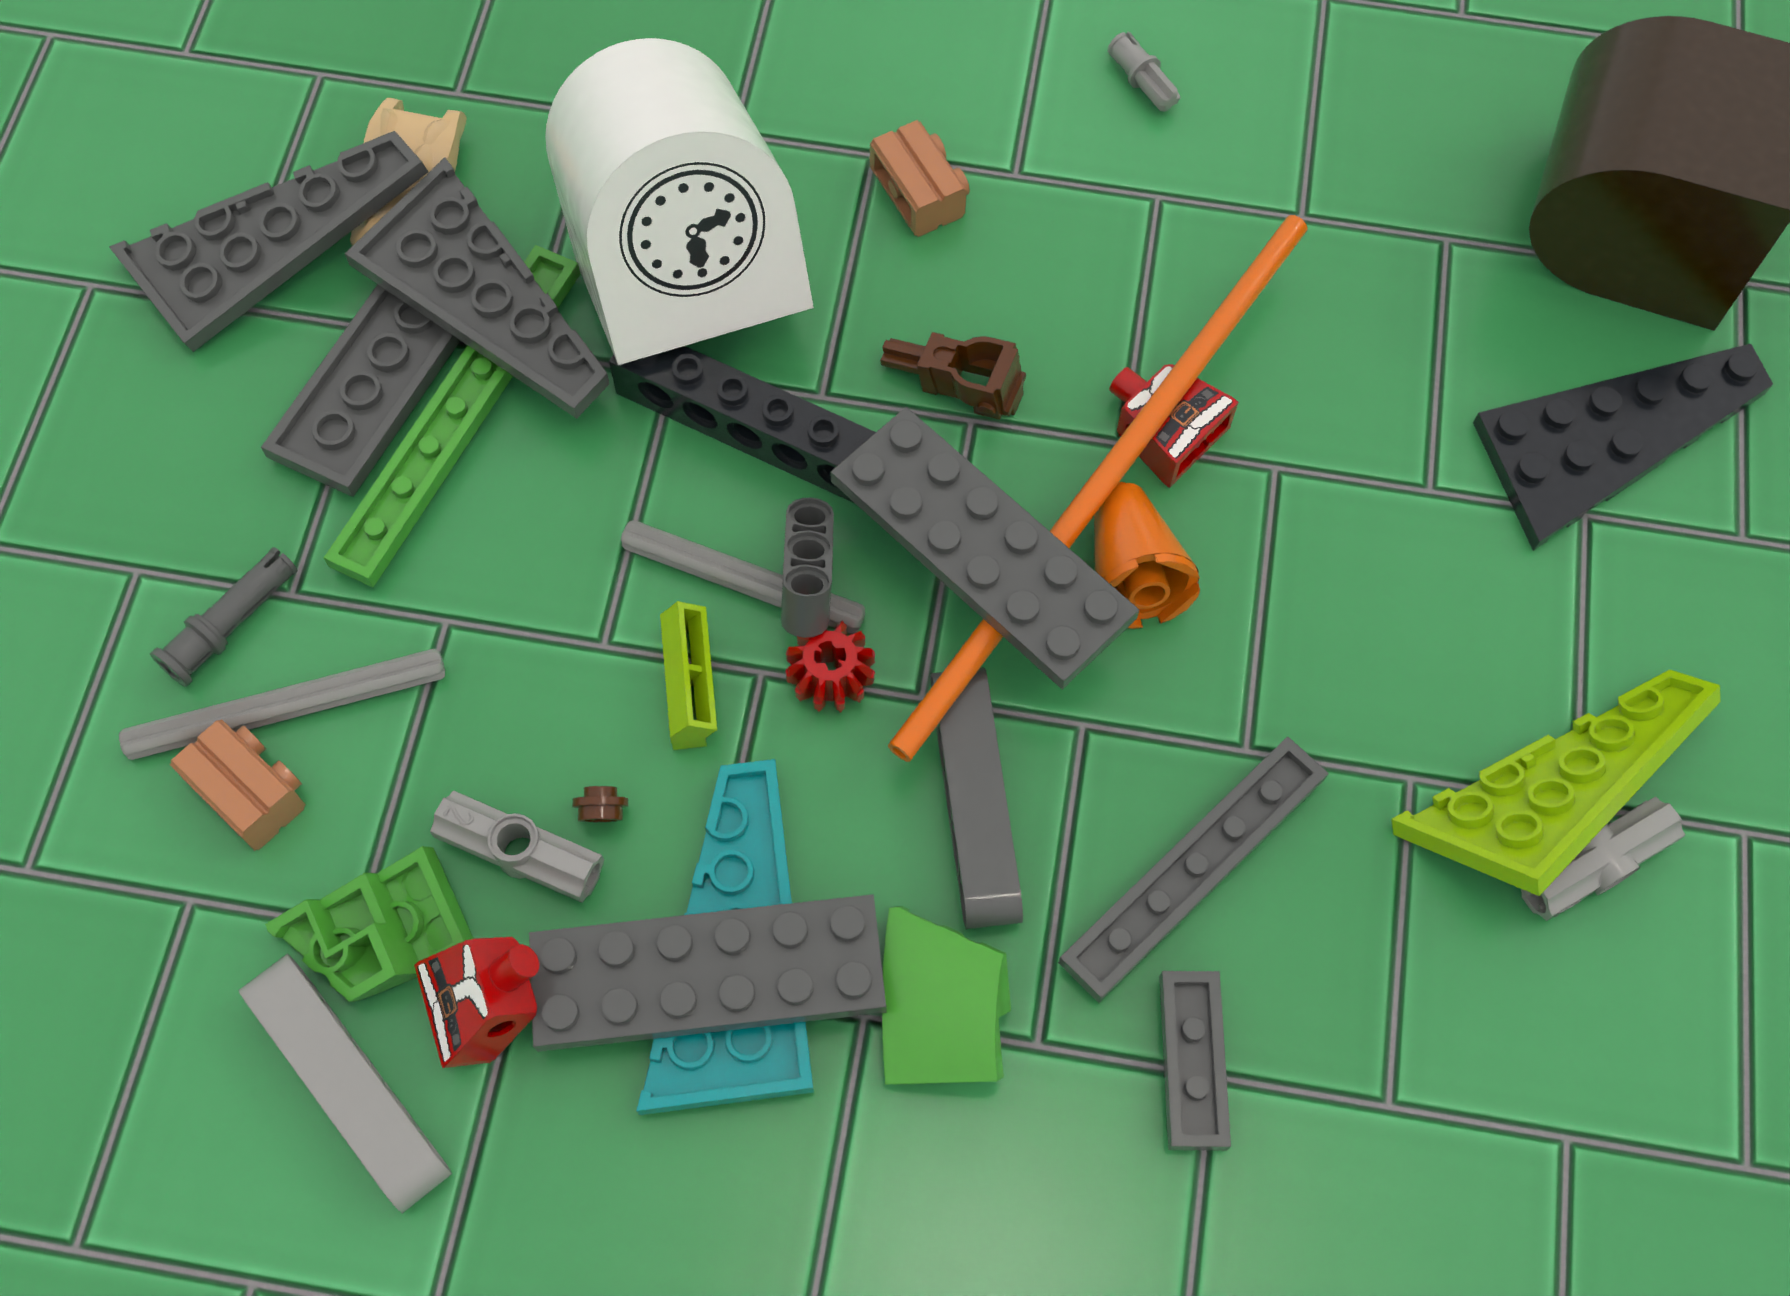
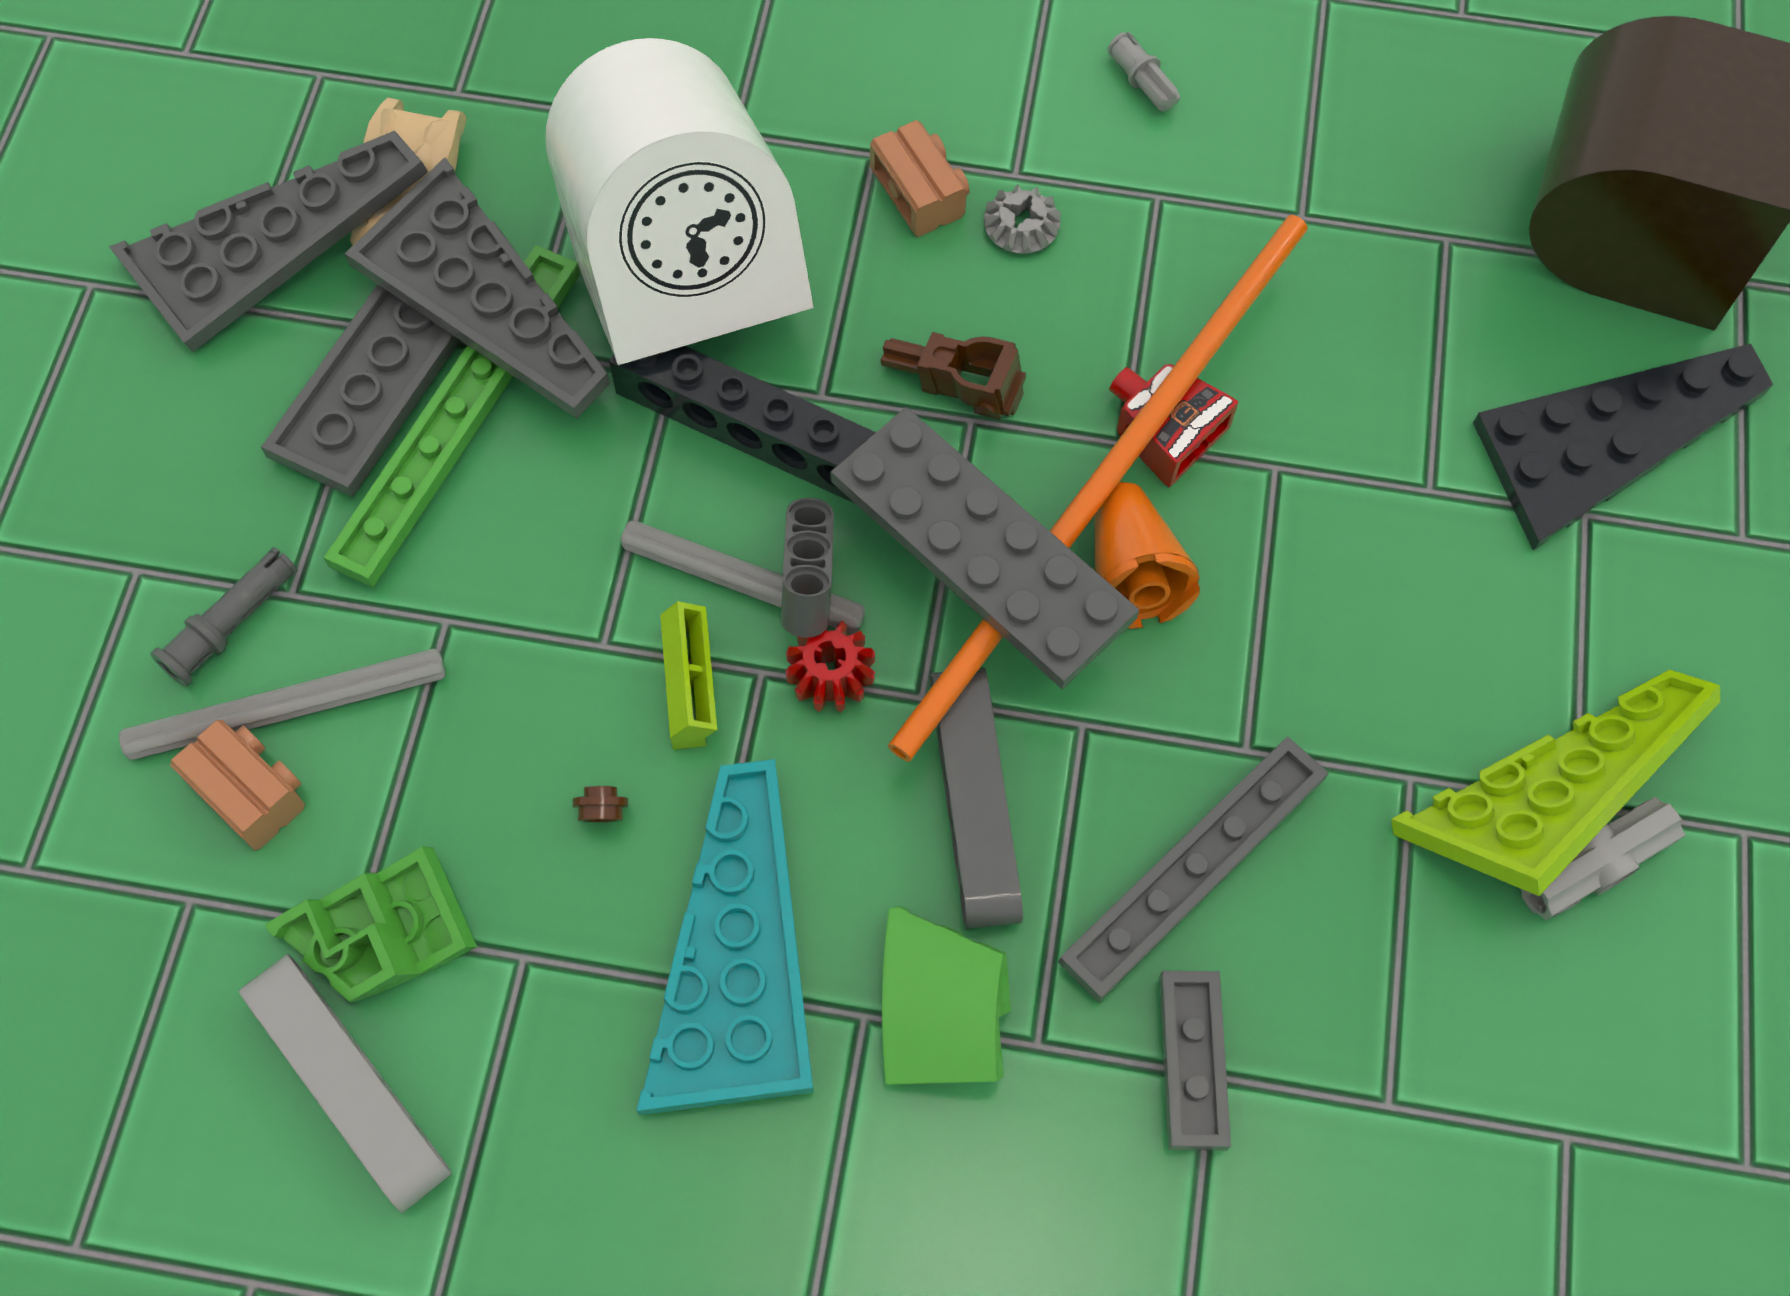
red torso [414,937,539,1068] -> none
light grey piece [430,790,604,903] -> none
dark grey plate [529,894,887,1052] -> none
none -> light grey gear [984,184,1061,253]

